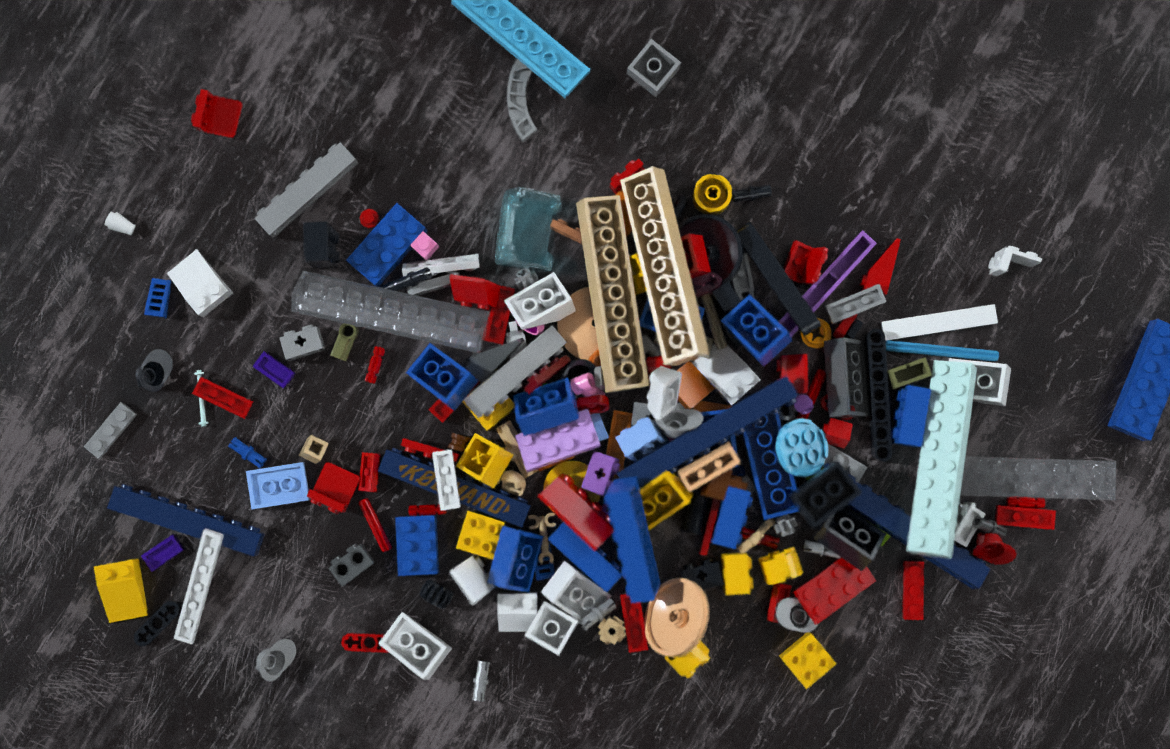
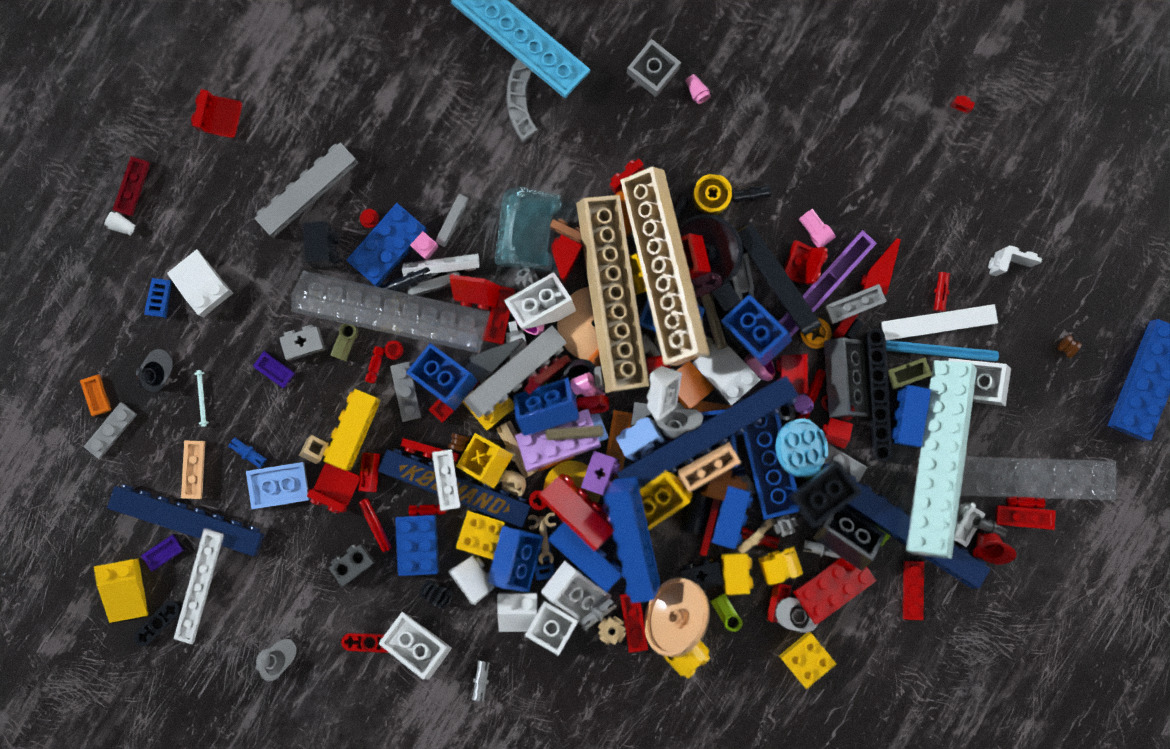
red tile [192,377,254,419] -> none
none -> orange tile [80,374,112,417]
none -> dark red plate [112,156,151,217]
none -> light nougat plate [181,440,205,499]
none -> yellow brick [323,389,381,470]
none -> red plate [384,341,404,360]
none -> light grey plate [390,362,422,422]
none -> light grey beam [436,194,469,247]
none -> red bush [529,491,547,510]
none -> dark tan axle [545,425,604,441]
none -> red slope [551,234,582,284]
none -> bright pink cone [685,75,710,104]
none -> lime piece [710,593,742,632]
none -> bright pink rock [744,354,776,381]
none -> bright pink piece [799,209,836,247]
none -> red pin [933,272,951,312]
none -> red plate [950,95,975,114]
none -> reddish brown wheel [1057,334,1082,358]

